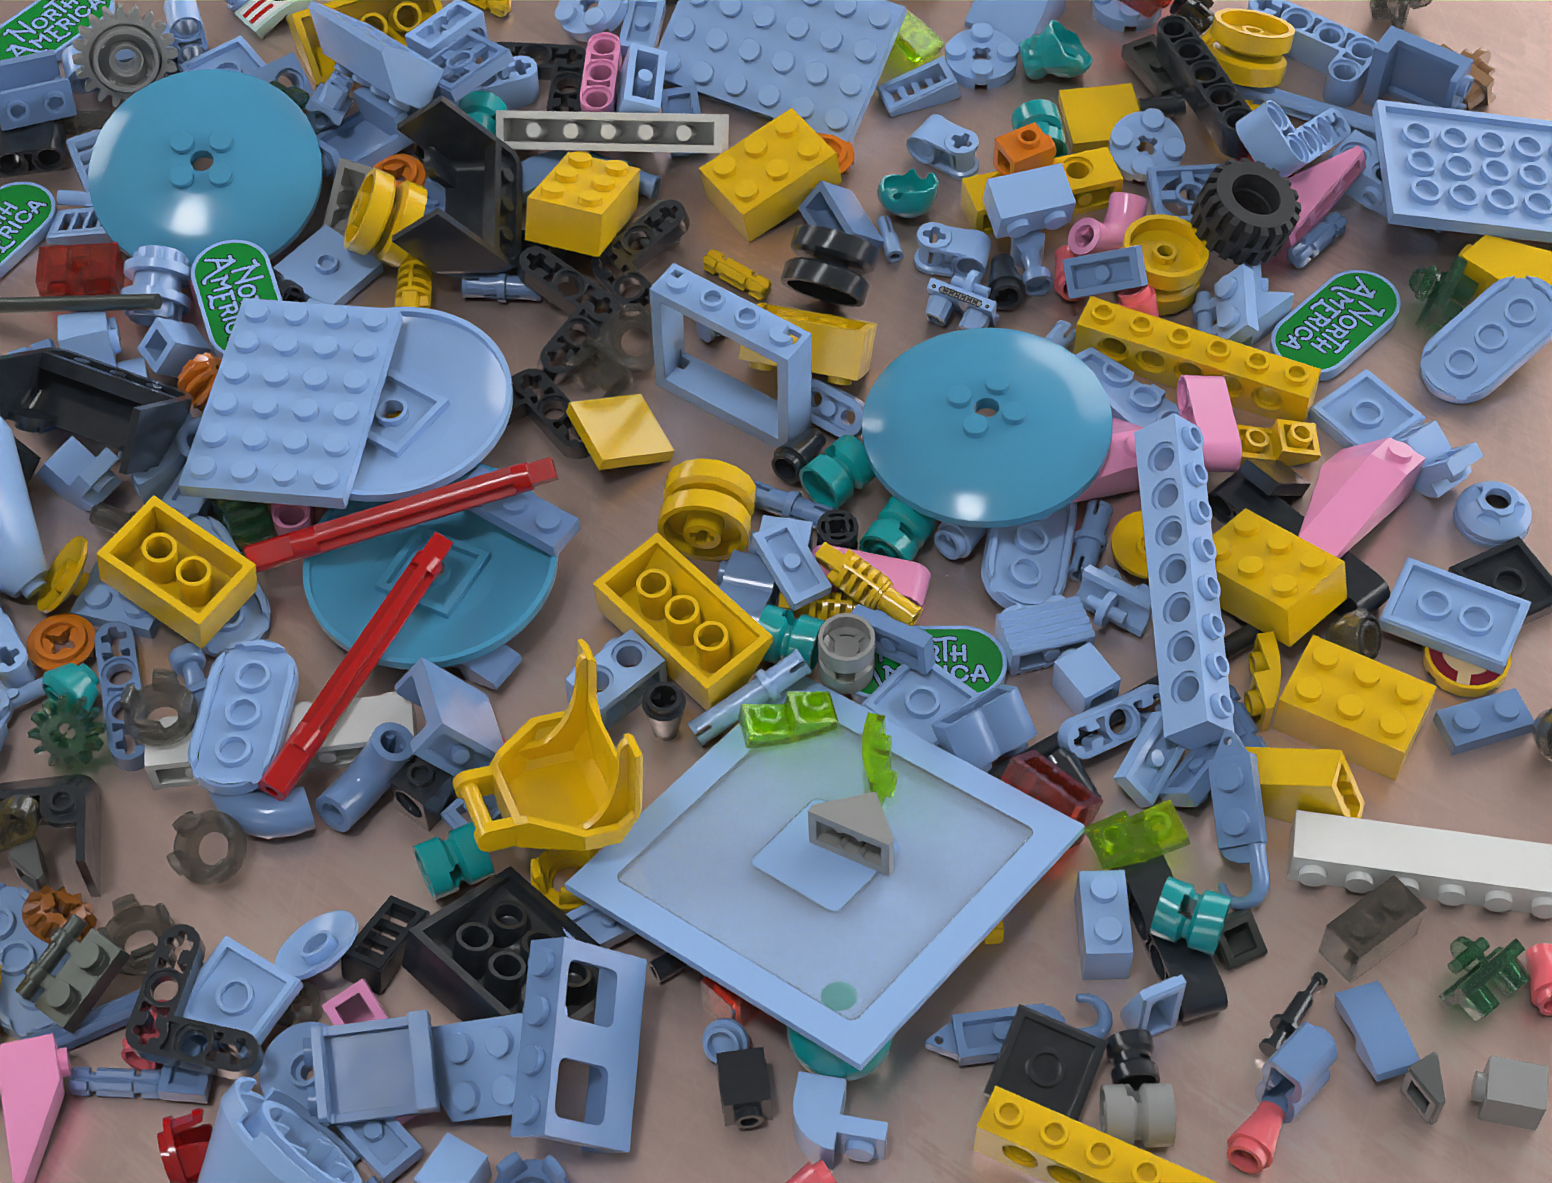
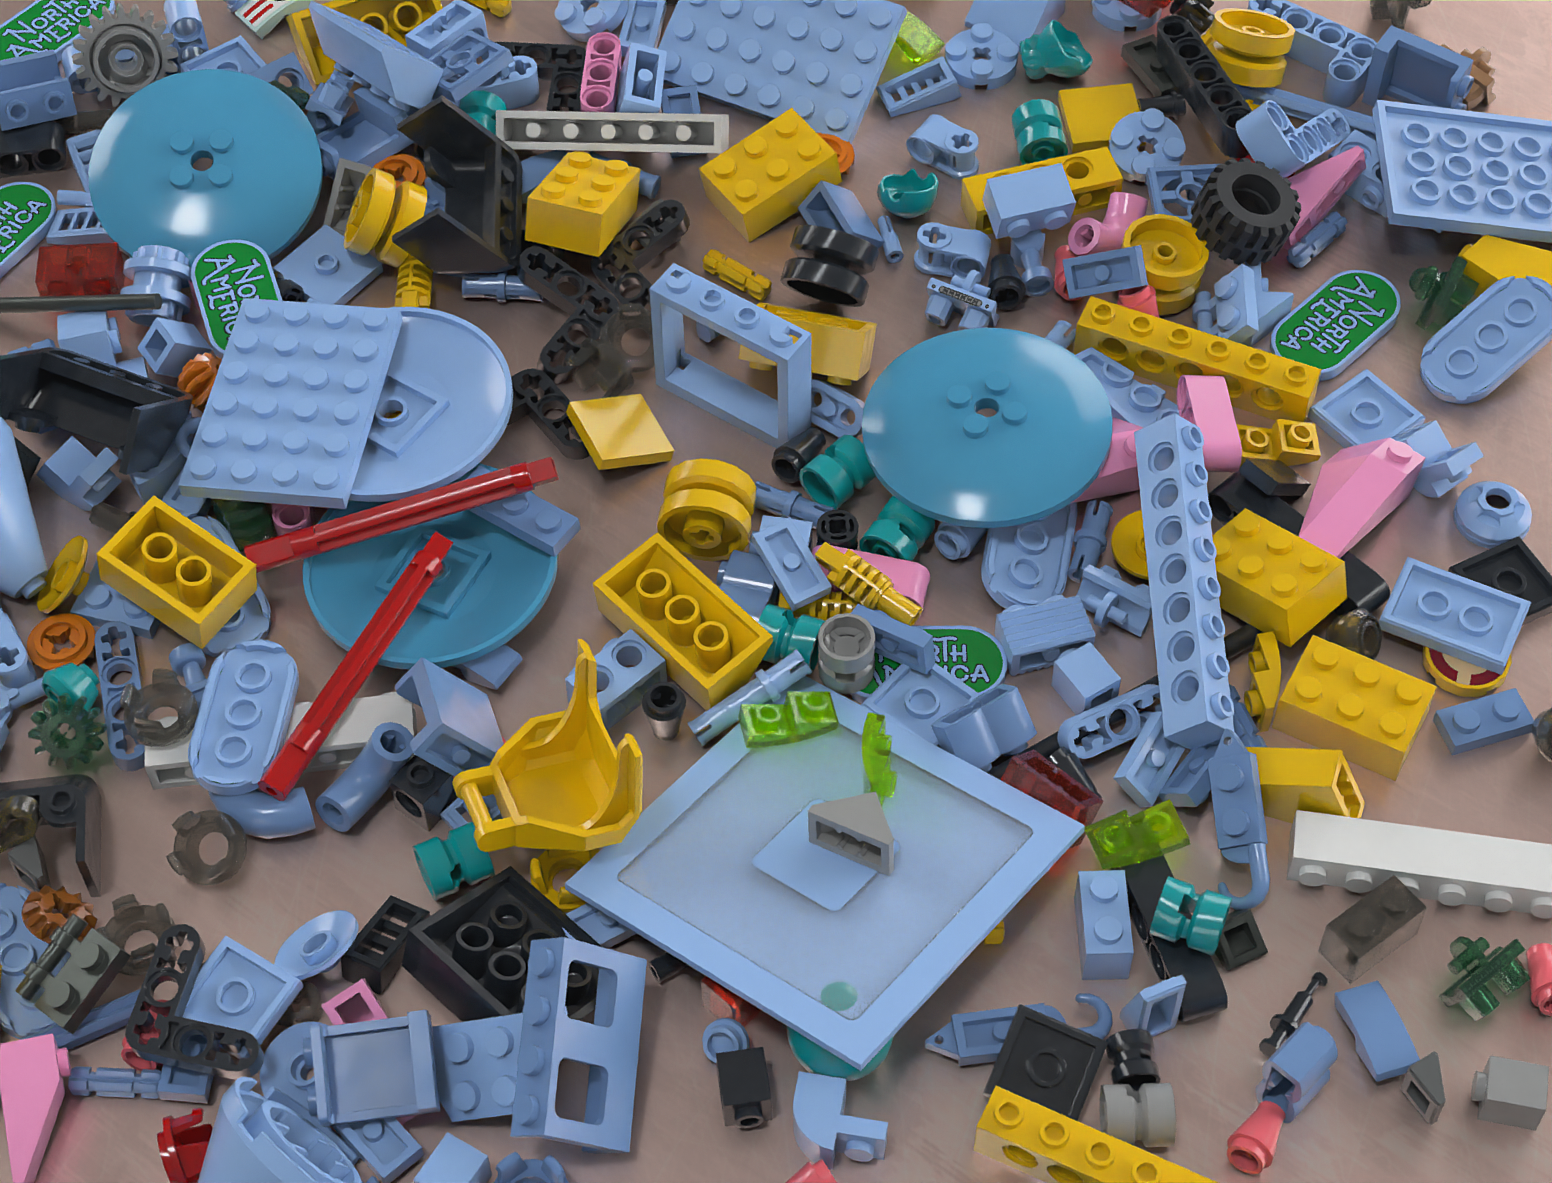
orange brick [993,122,1056,176] -> none

